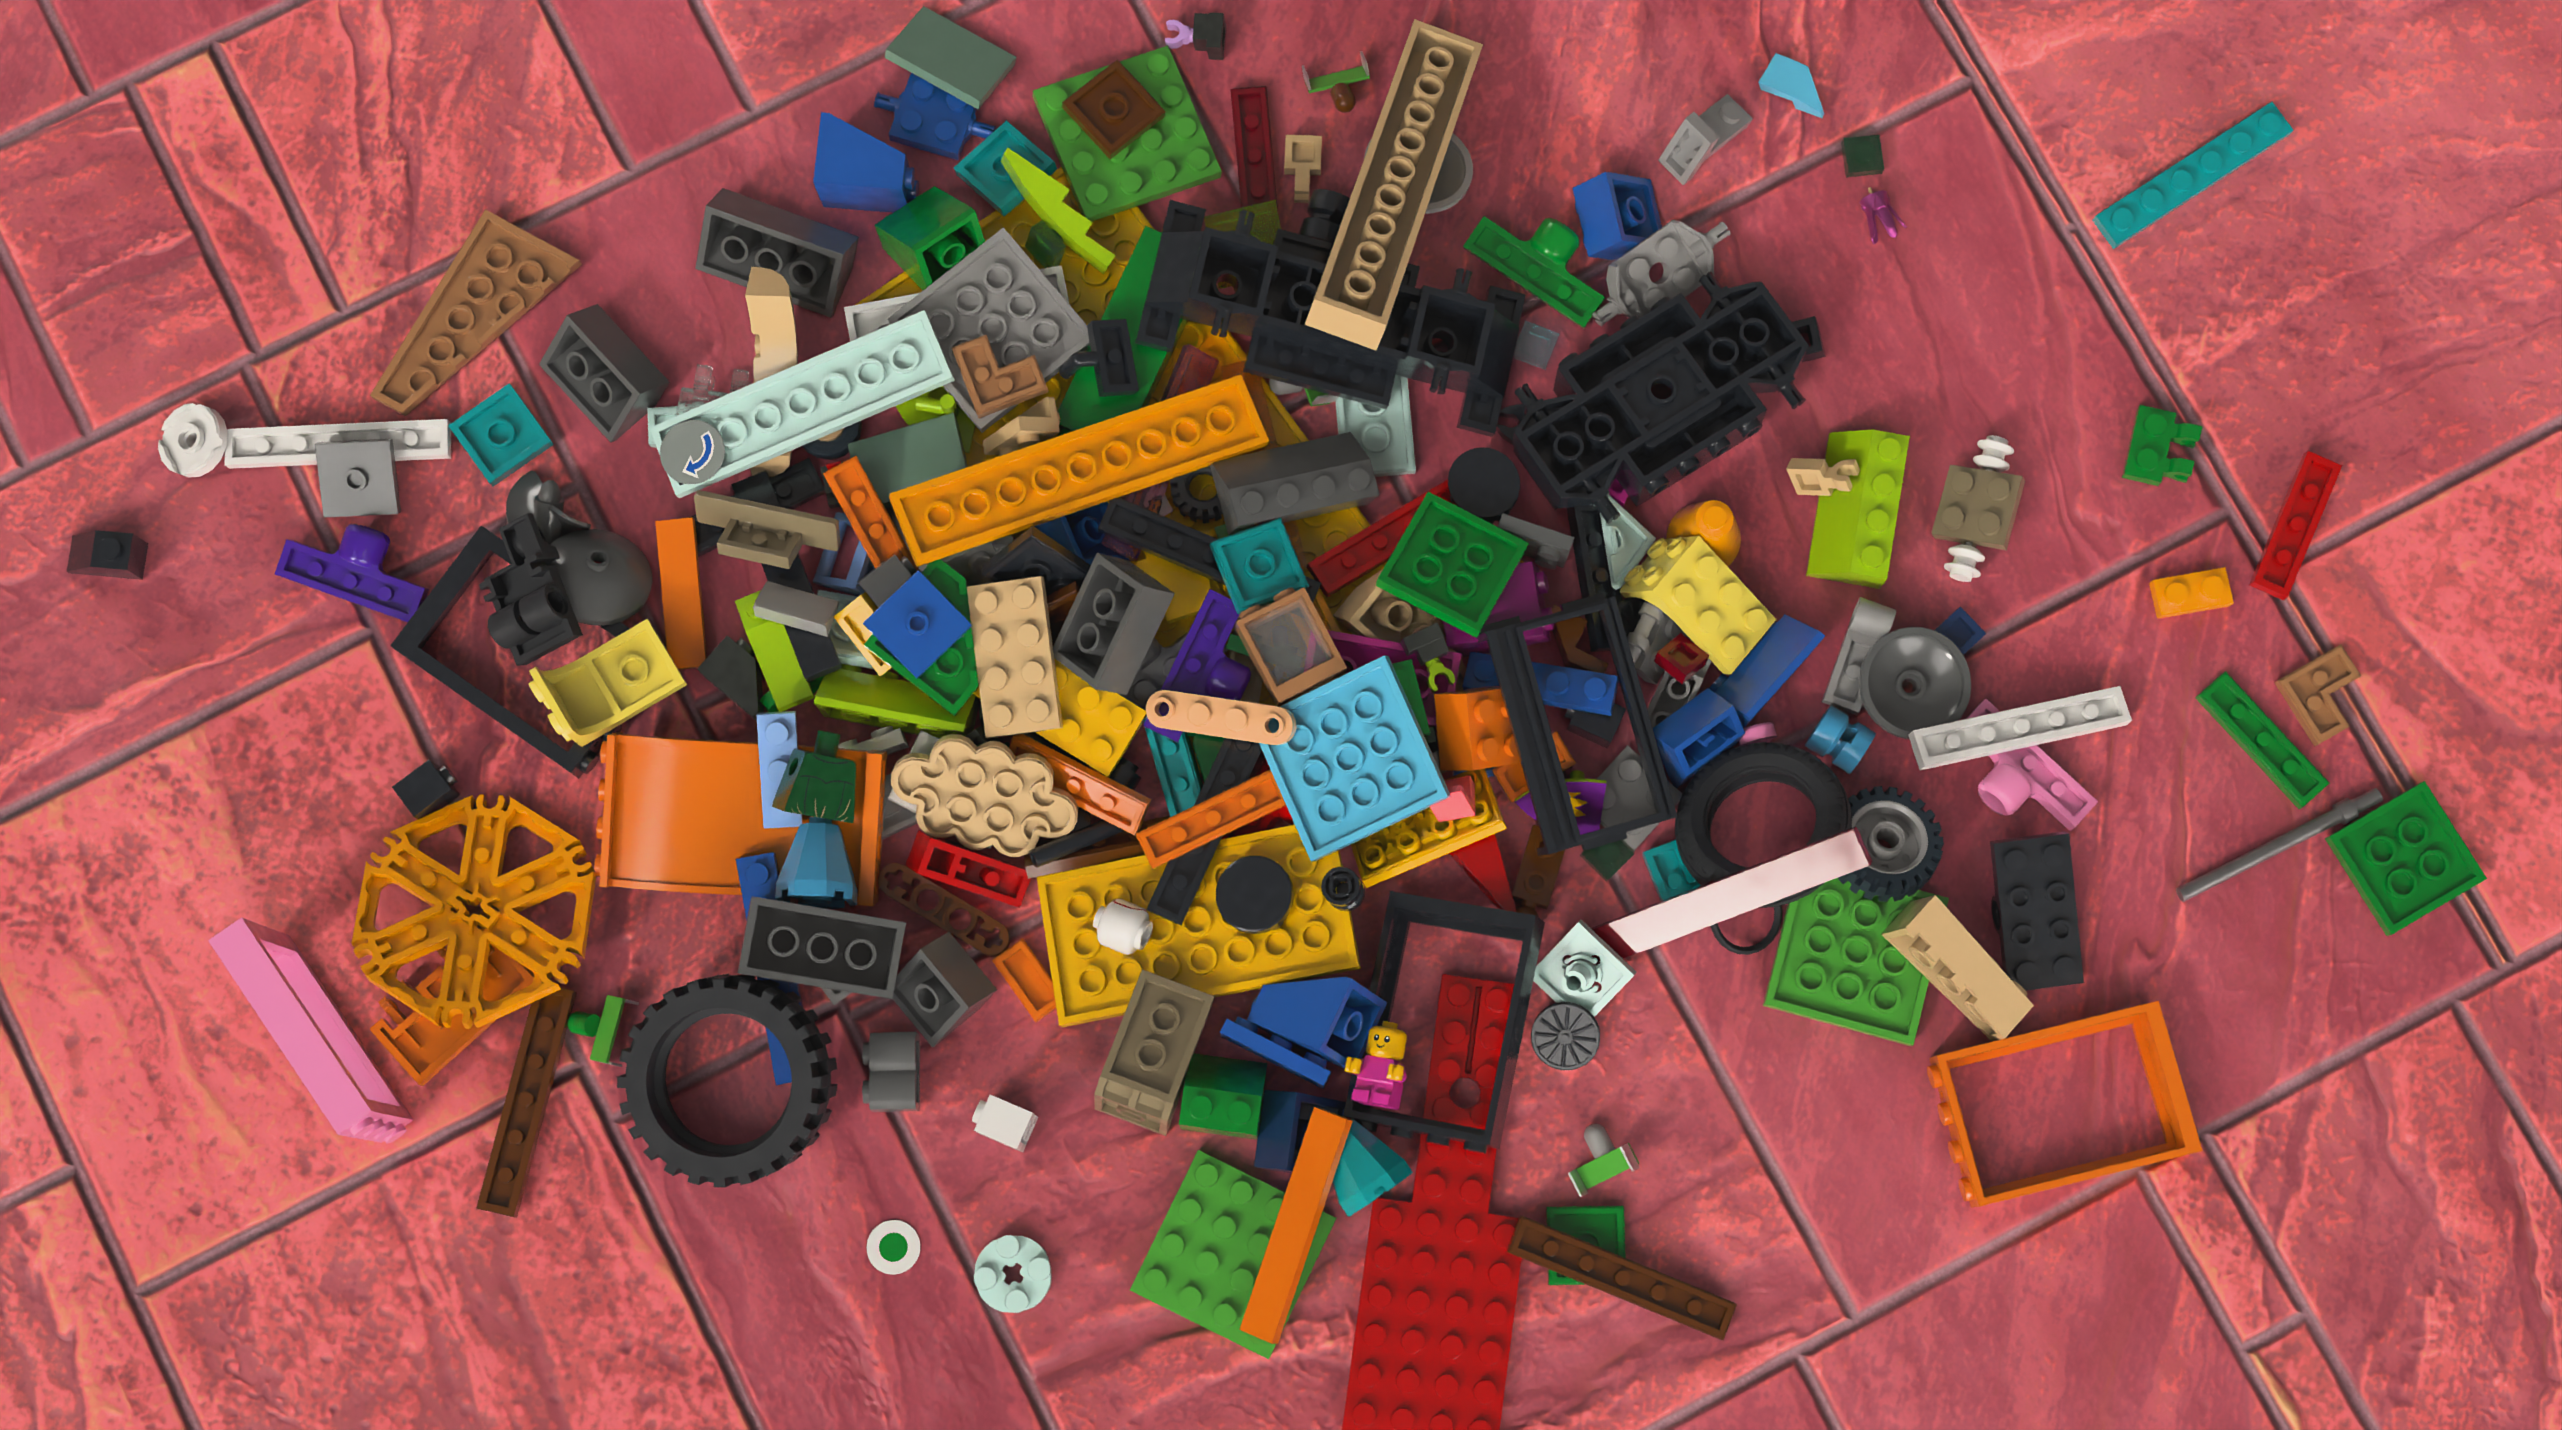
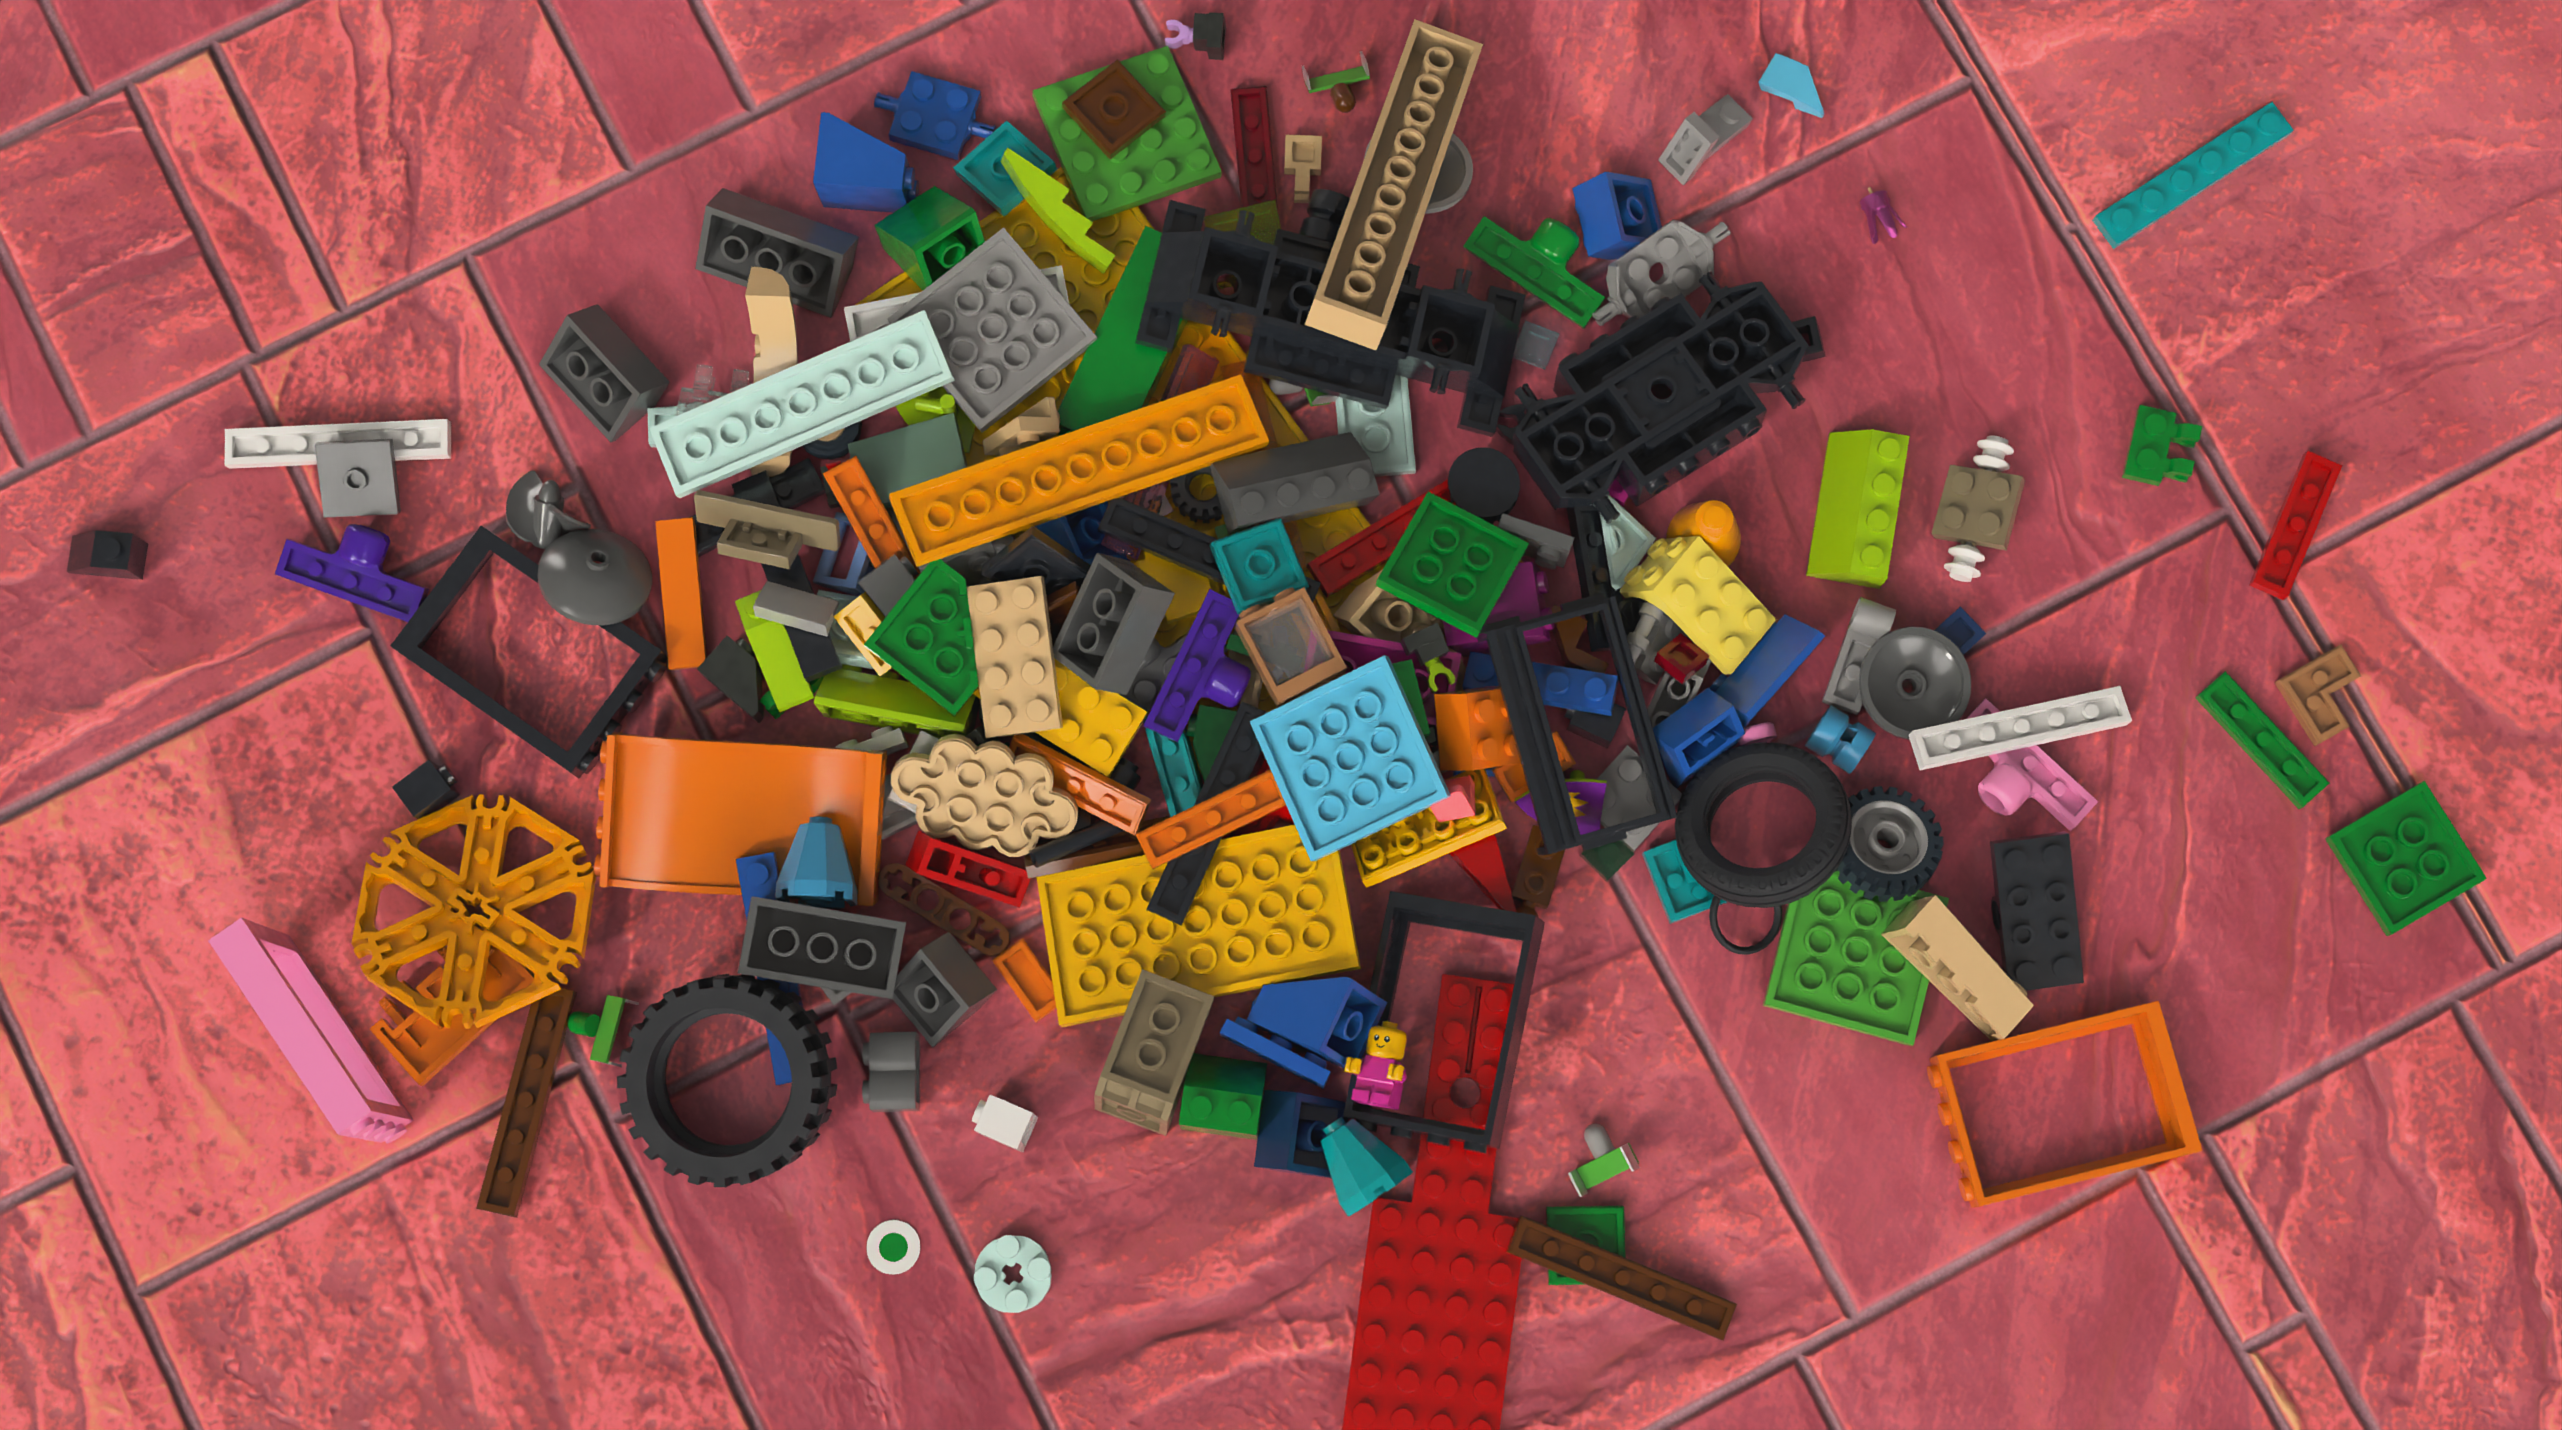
white plate [158,403,228,478] -> none
medium nougat wing [370,209,582,416] -> none
teal plate [448,383,554,487] -> none
black plate [479,513,583,666] -> none
light yellow bracket [528,619,687,747] -> none
light grey sticker [660,420,725,484] -> none
light blue plate [756,711,803,829] -> none
dark green torso [772,730,856,823] -> none
blue plate [863,570,972,679] -> none
sand green tile [885,6,1016,109] -> none
medium nougat tile [952,335,1049,418] -> none
clear green plate [1025,220,1066,268] -> none
black plate [1059,319,1139,397] -> none
white head [1093,899,1153,955] -> none
bright green plate [1130,1150,1336,1359] -> none
light nougat plate [1146,690,1296,745] -> none
black tile [1216,856,1294,934] -> none
orange tile [1239,1107,1353,1344] -> none
black wheel [1321,867,1365,912] -> none
wheel [1531,1002,1600,1070] -> none
light aqua plate [1533,920,1637,1017] -> none
tile [1591,826,1873,965] -> none
tan plate [1786,458,1860,496] -> none
clear green plate [1841,135,1884,178] -> none
light orange plate [2149,567,2234,619] -> none
flat silver bar [2176,788,2383,902] -> none

